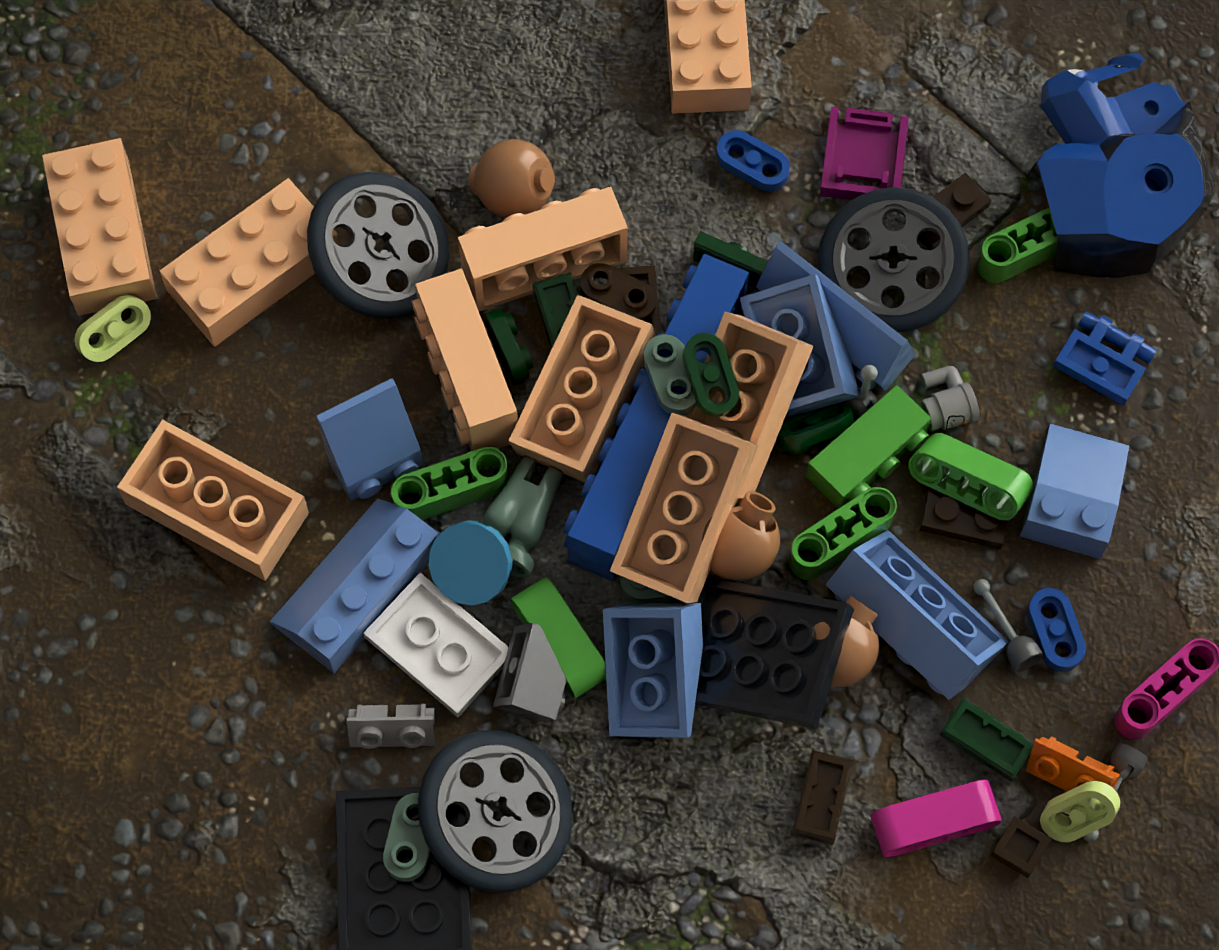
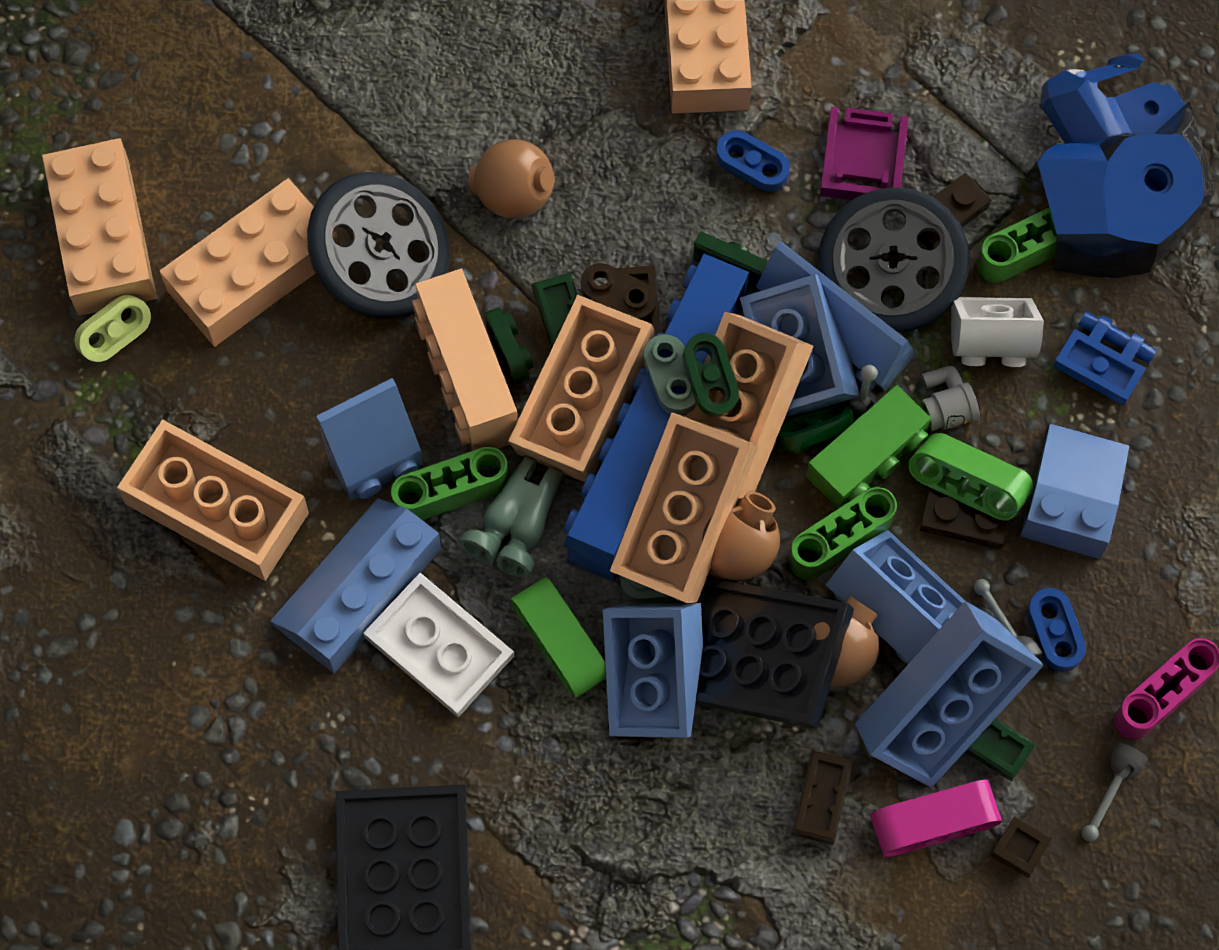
light grey hinge [347,704,435,749] -> none
sand green plate [383,793,430,882] -> none
wedge [418,730,573,892] -> none
dark azure tile [428,520,513,605] -> none
light nougat brick [458,186,628,311] -> none
slope [493,623,566,722] -> none
orange hinge [1026,737,1120,801] -> none
yellowish green plate [1040,781,1120,842] -> none
none -> medium blue slope [855,601,1043,788]
none -> white brick [951,297,1044,367]

